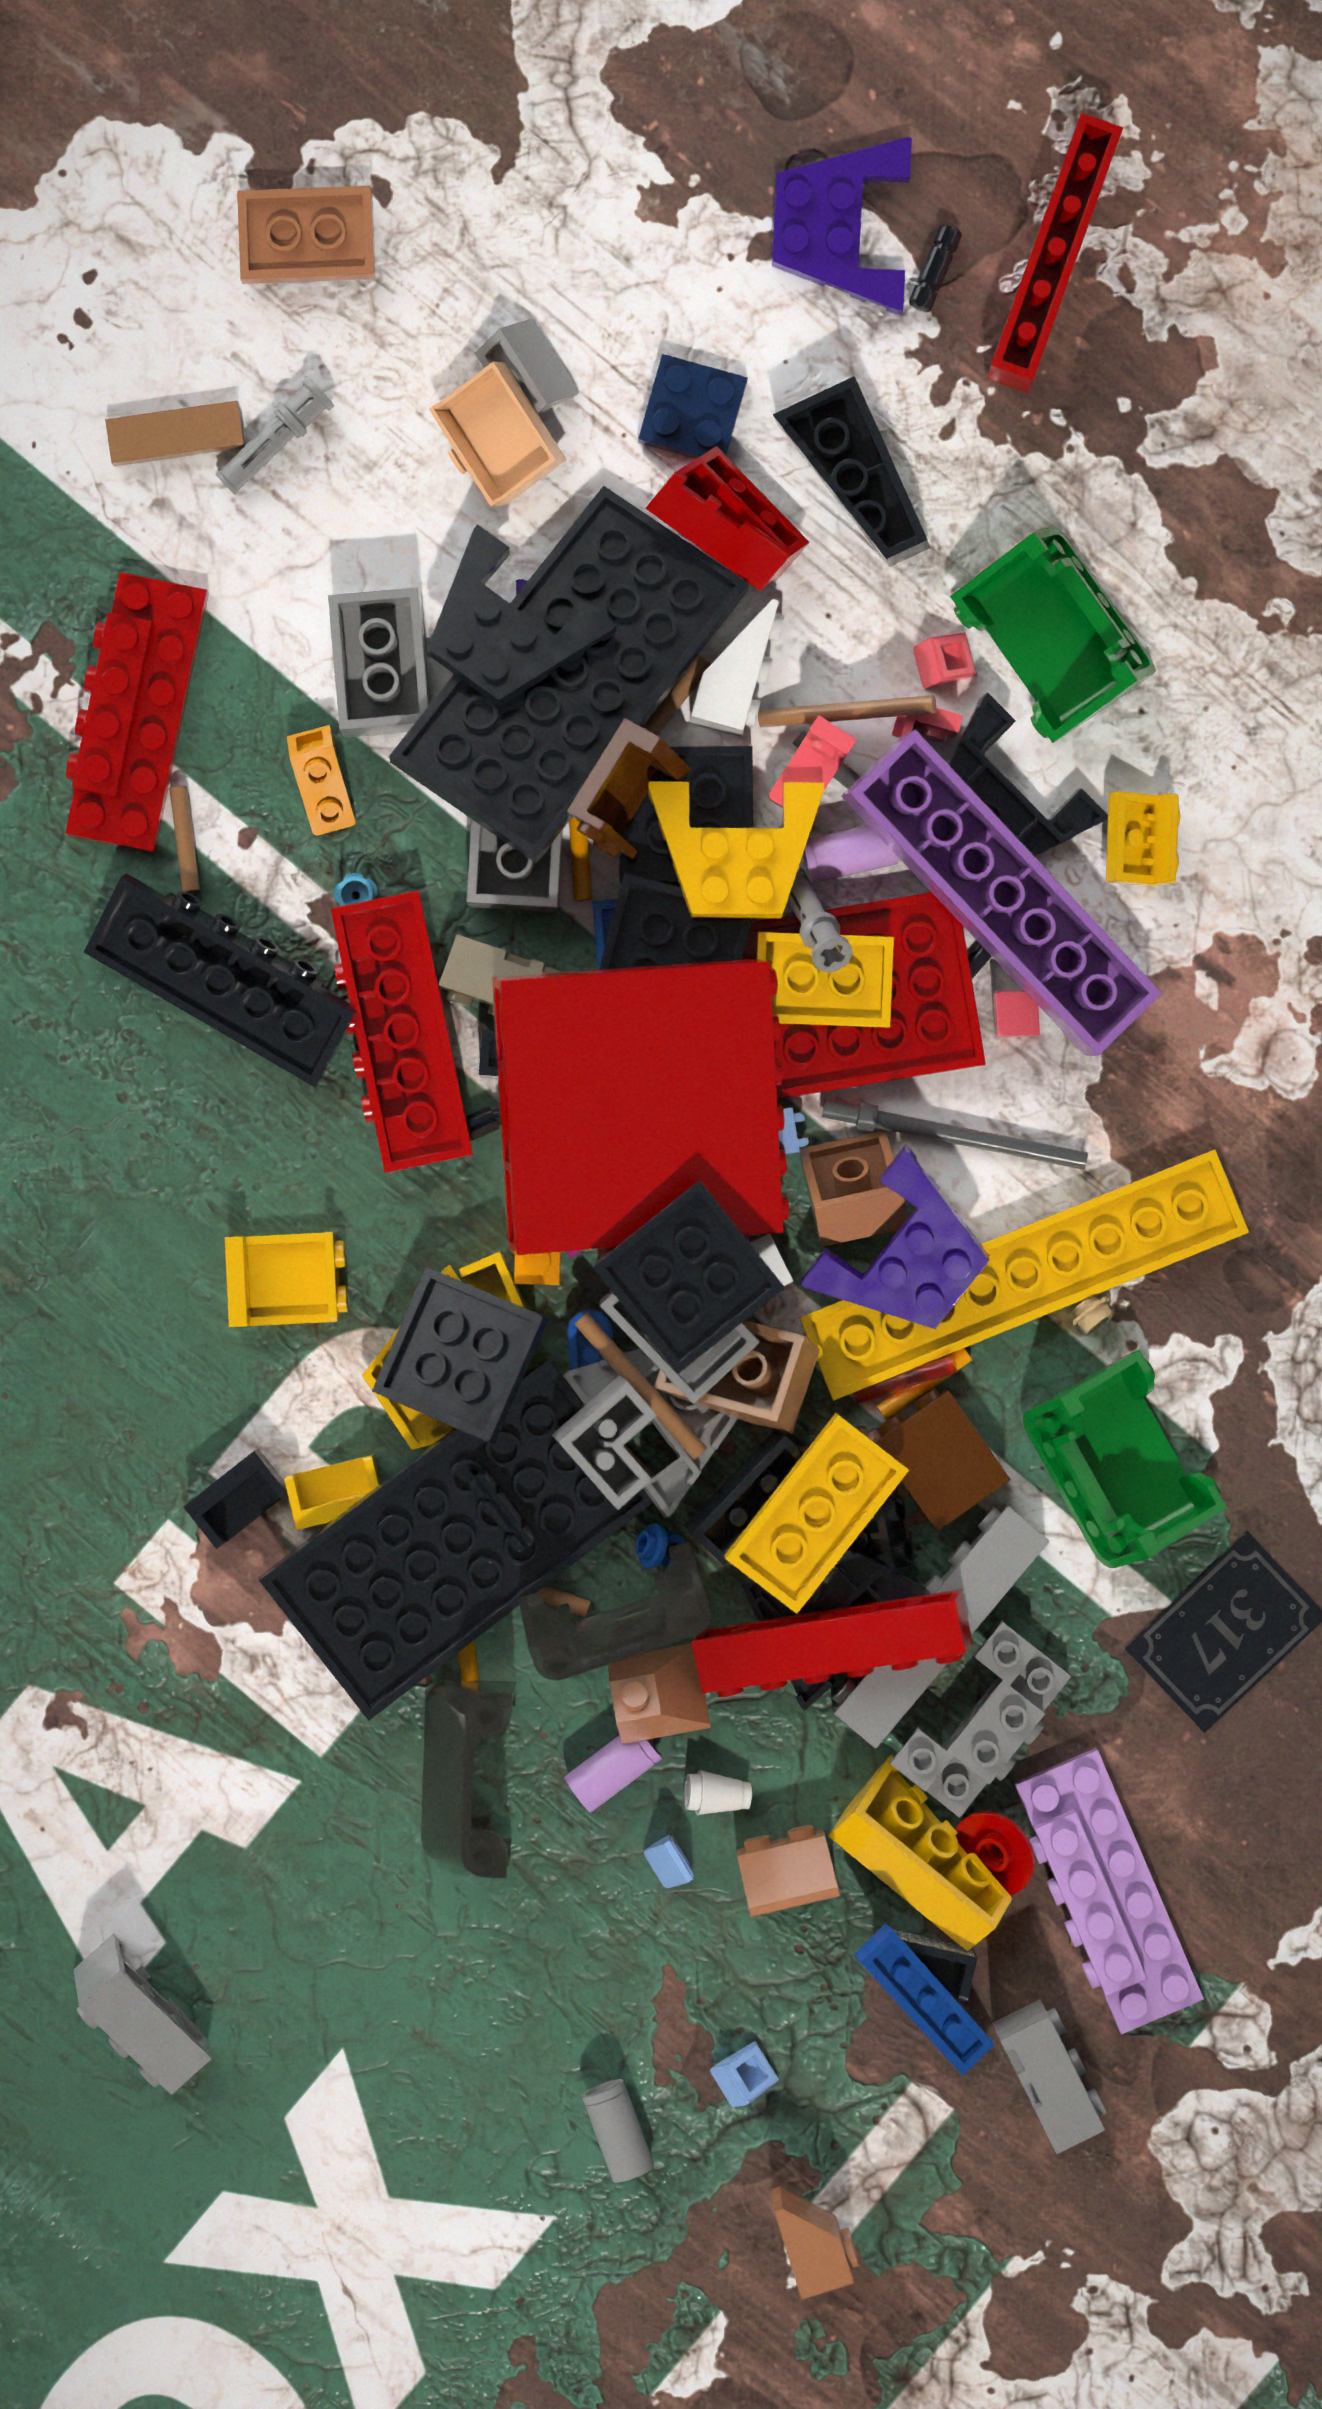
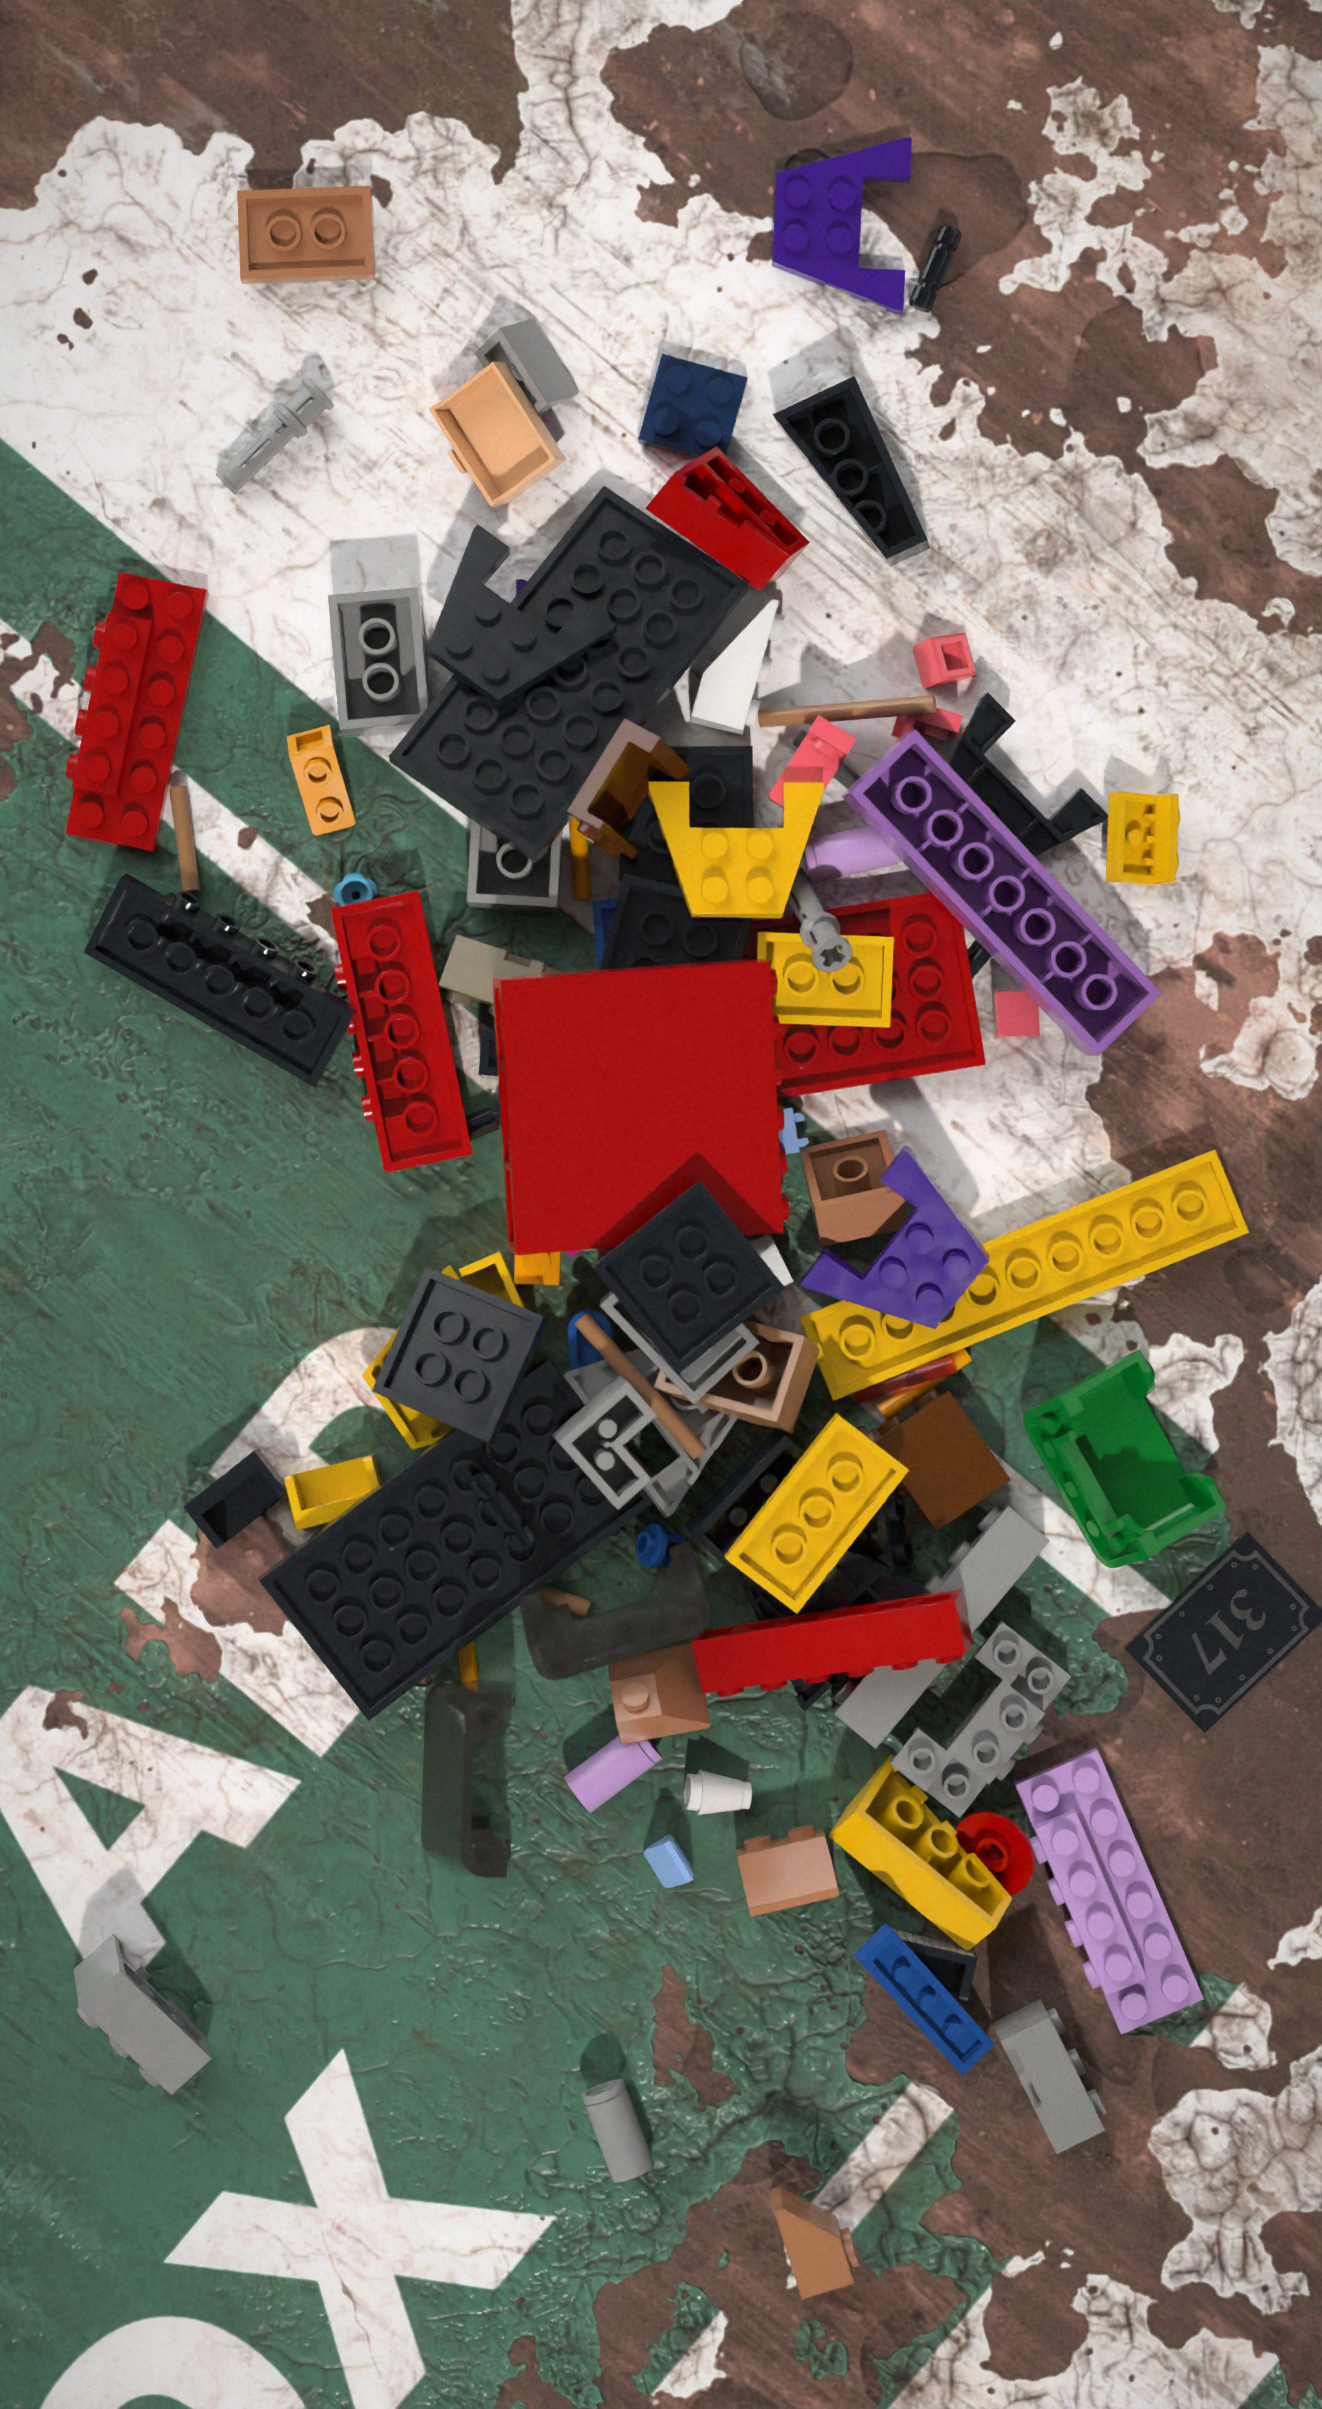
medium nougat tile [105,400,245,467] -> none
yellow panel [225,1232,348,1327] -> none
medium nougat piece [642,654,711,736] -> none
light blue slope [710,2041,779,2107] -> none
dark grey bar [821,1100,1088,1170] -> none
green windscreen [950,527,1156,743] -> none
red brick [986,113,1123,394] -> none
tan plate [1072,1296,1114,1335] -> none

